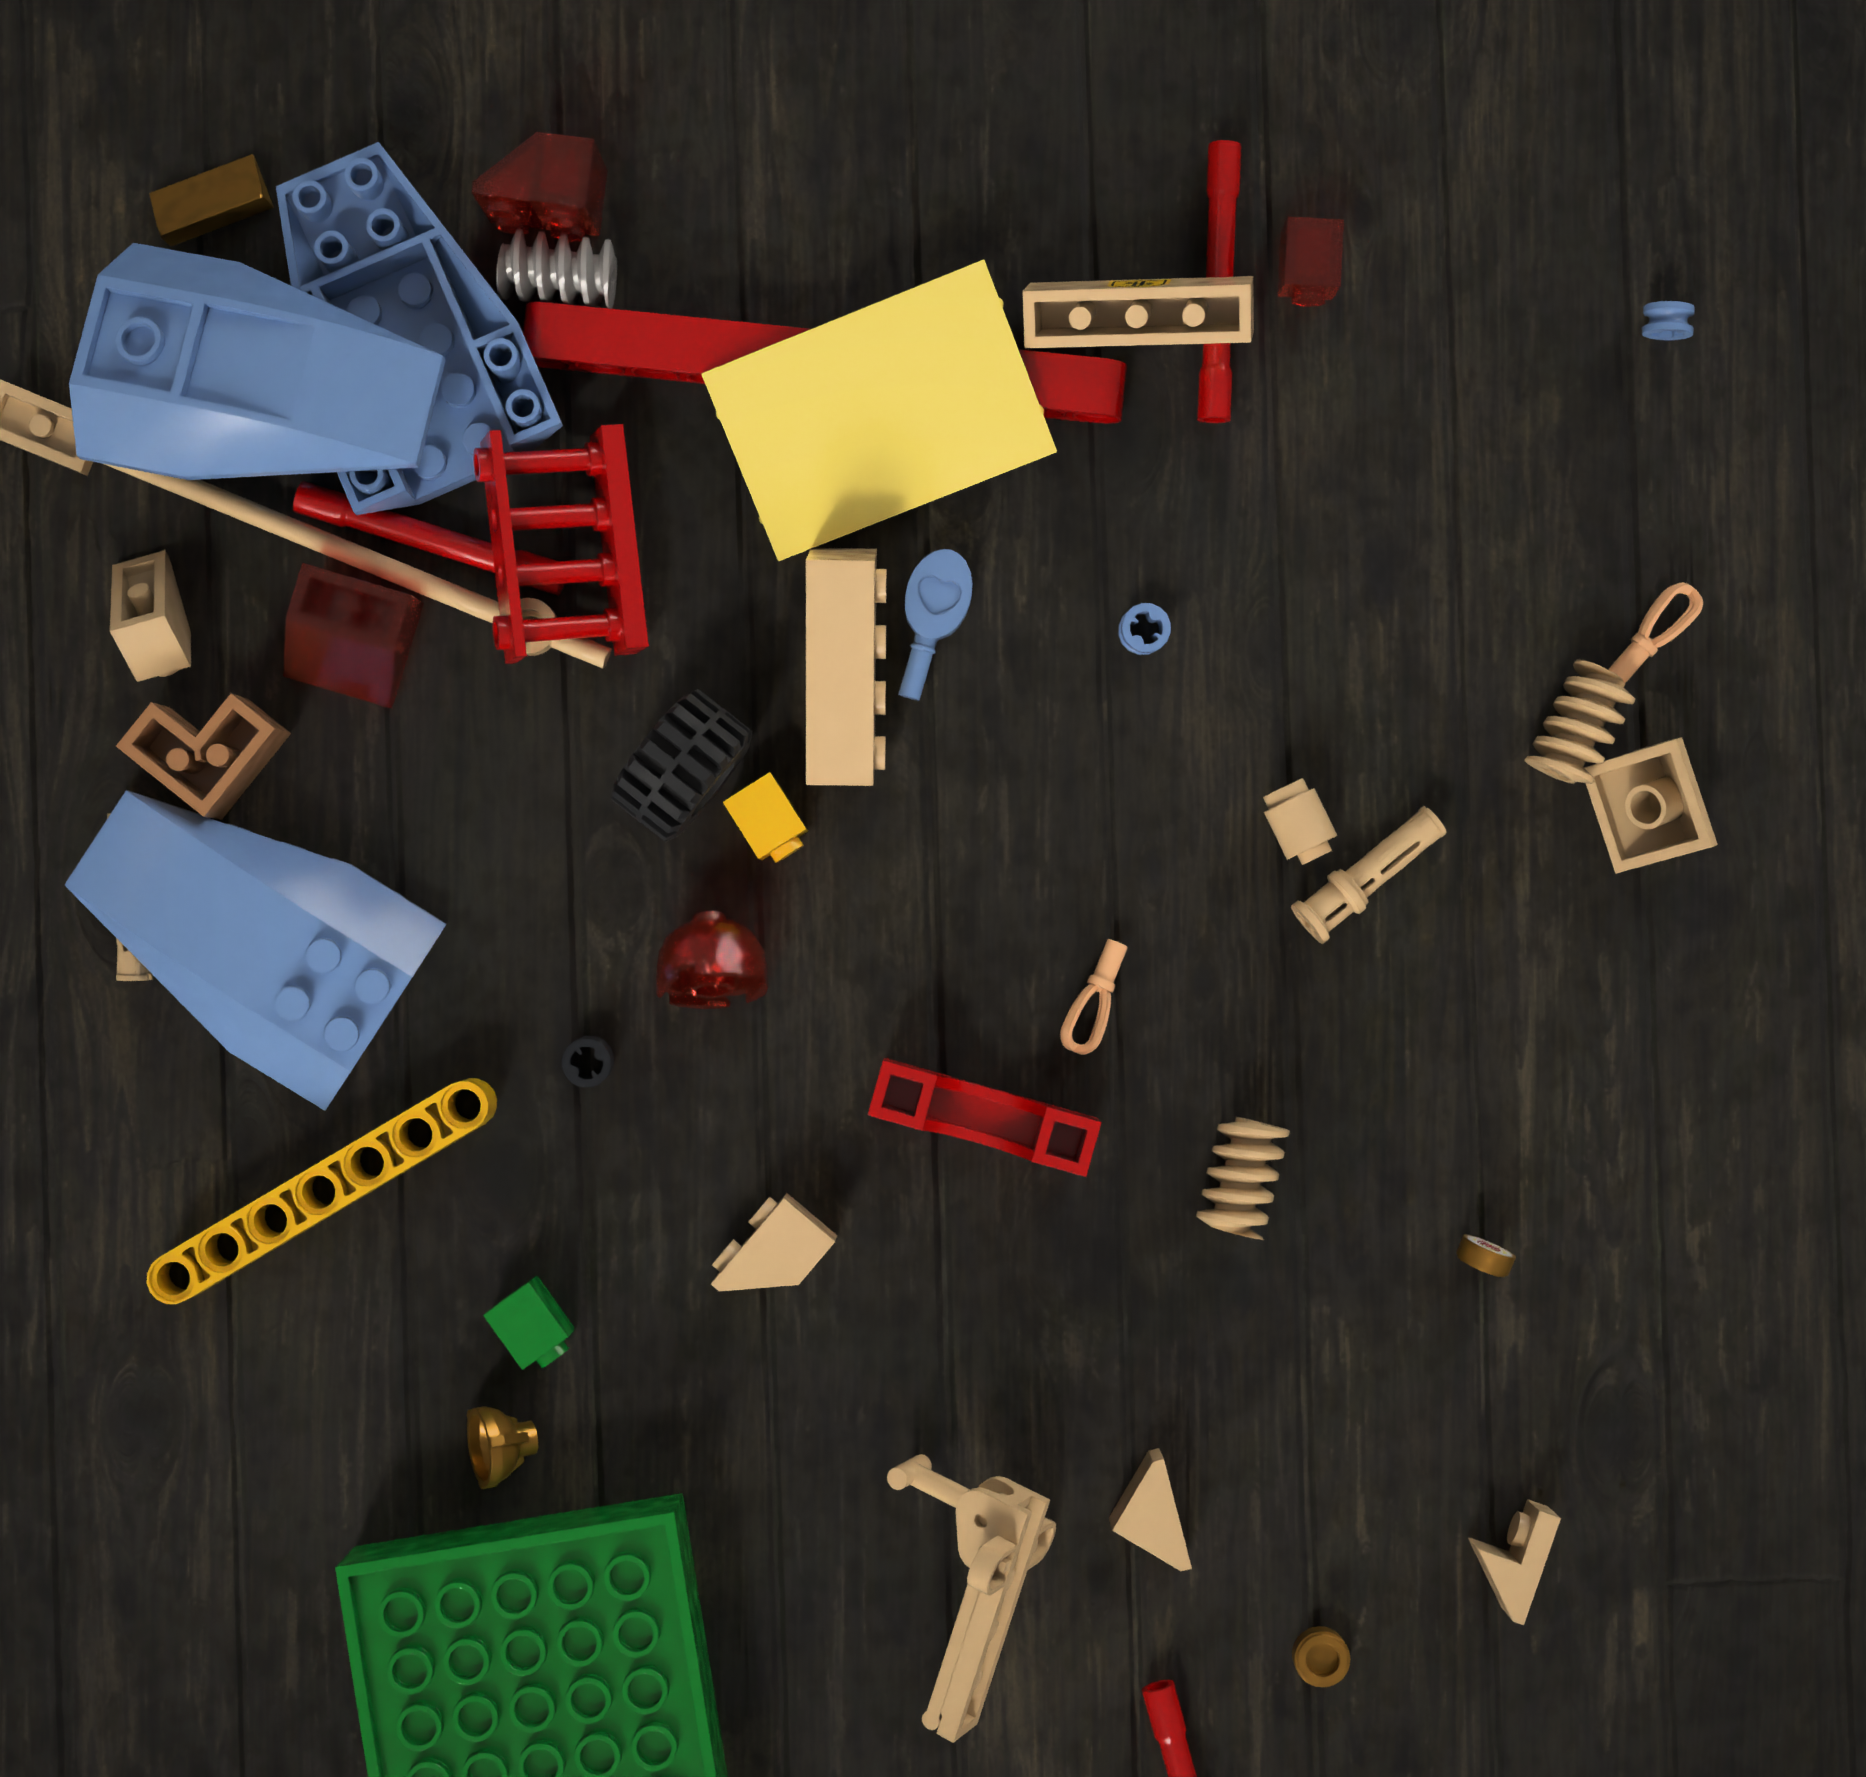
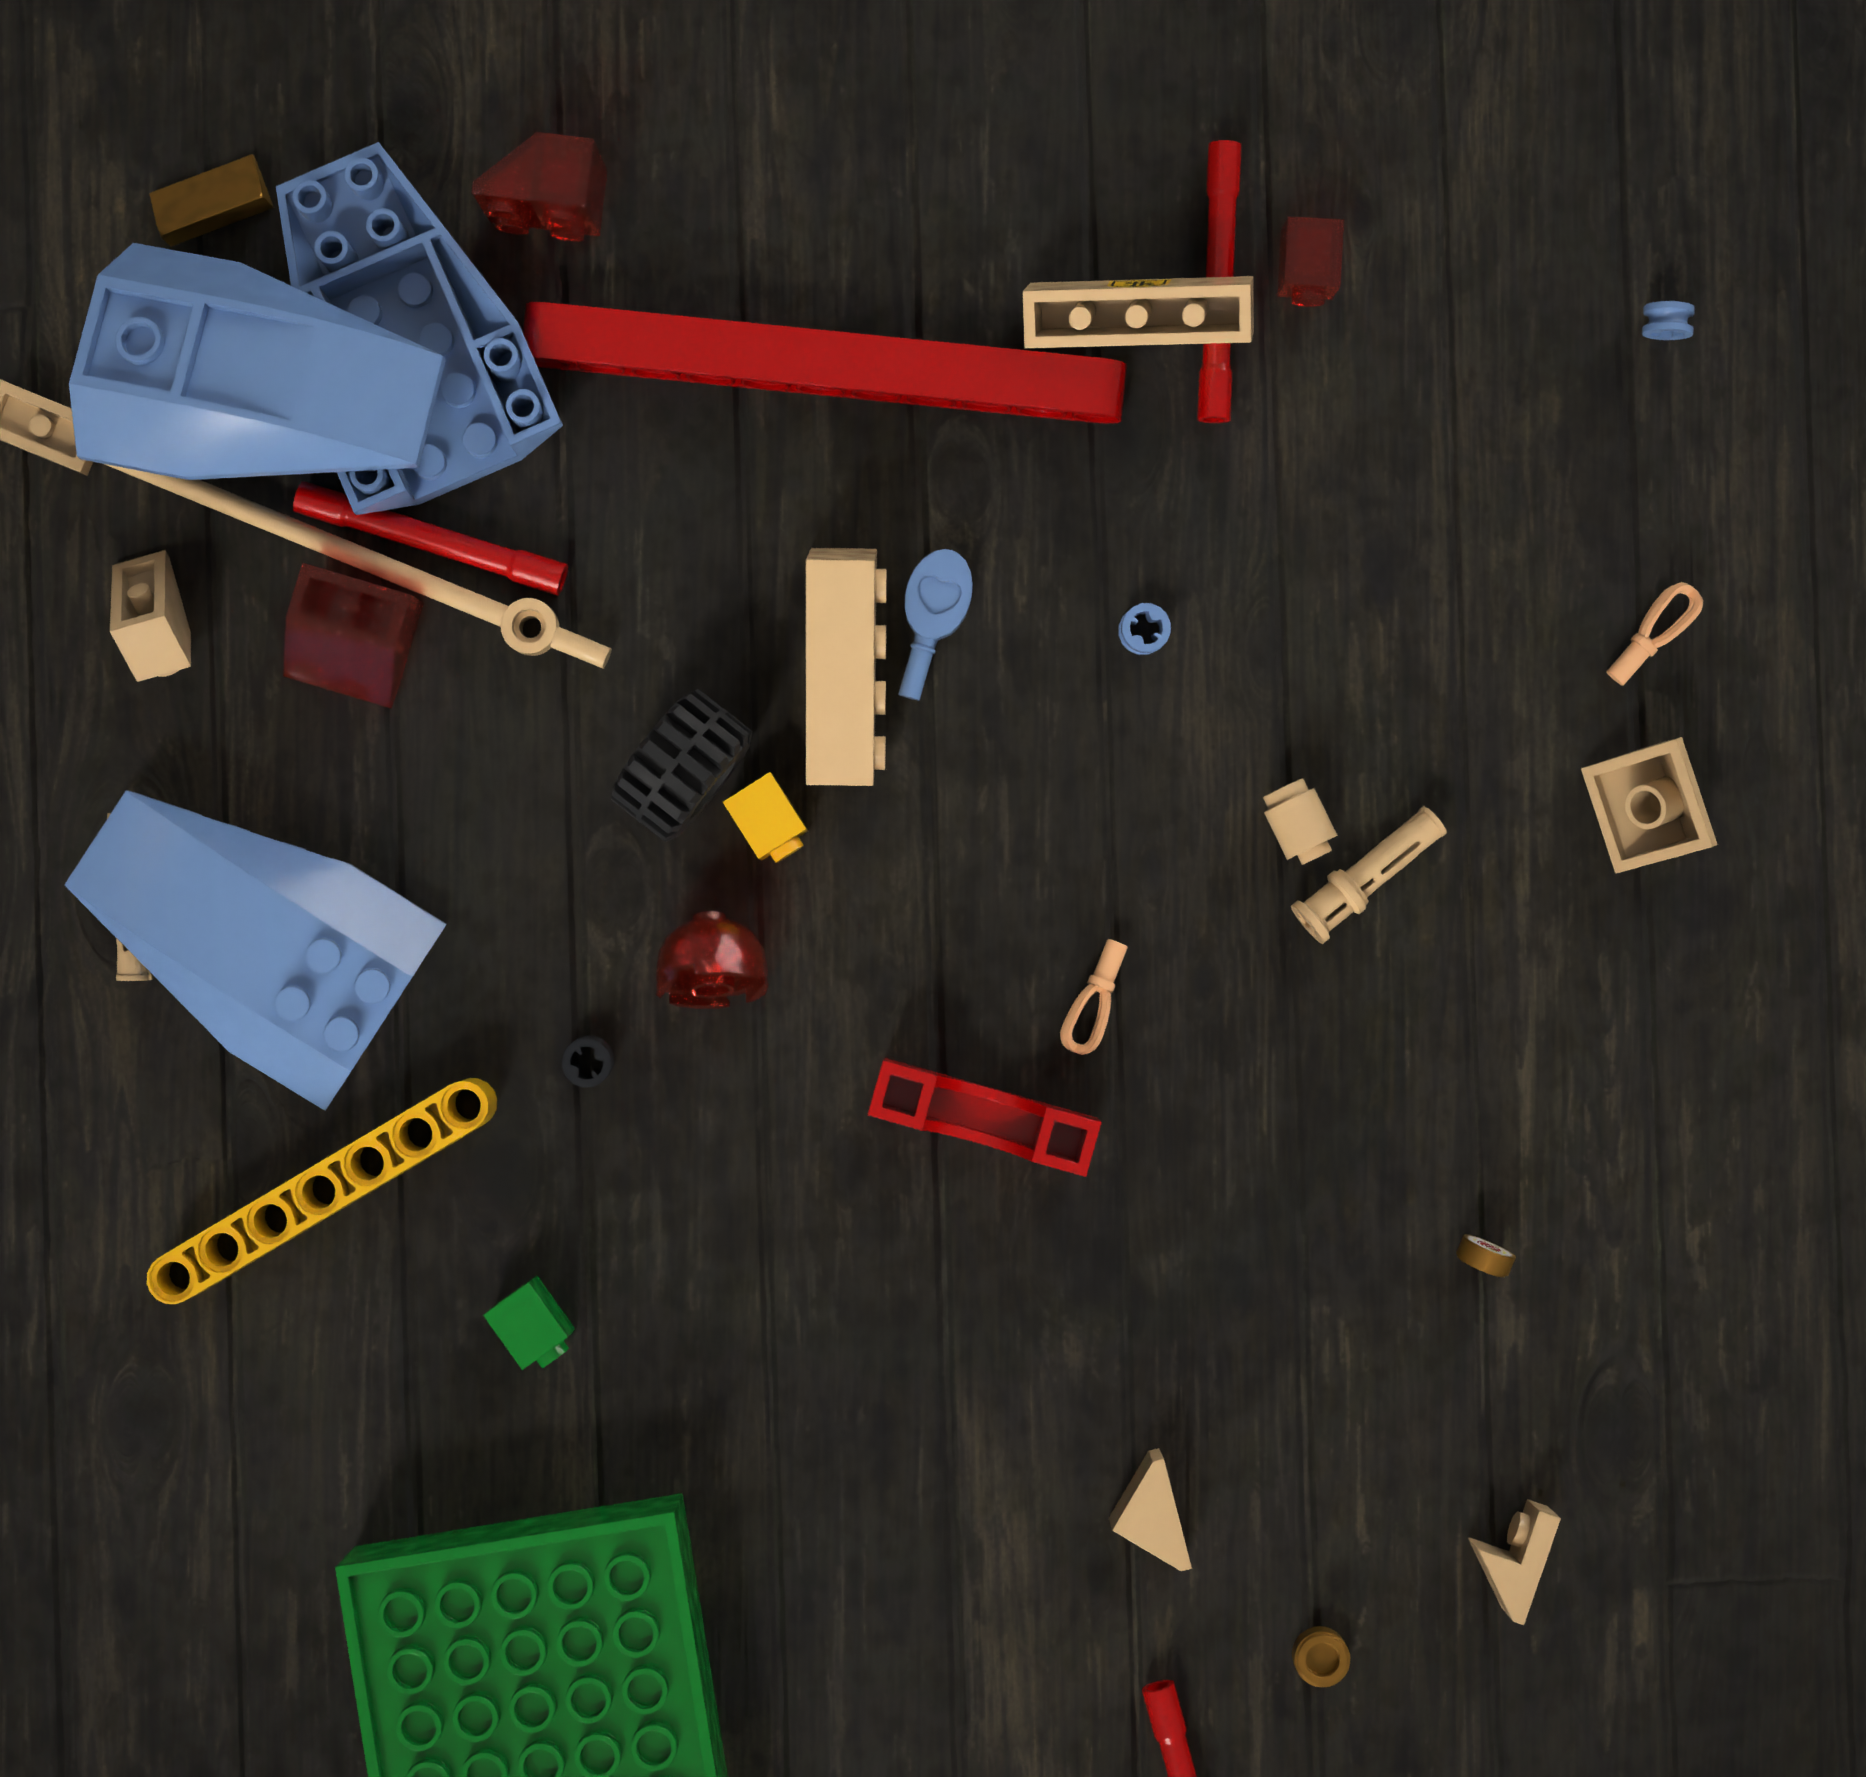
medium nougat brick [116,693,291,820] -> none
pearl gold piece [467,1406,538,1489] -> none
red fence [473,424,649,664] -> none
light grey piece [496,229,617,309] -> none
light yellow piece [701,259,1057,561] -> none
tan slope [711,1193,837,1291] -> none
tan piece [887,1454,1056,1743] -> none
tan piece [1196,1117,1290,1240] -> none
tan piece [1524,659,1636,784] -> none

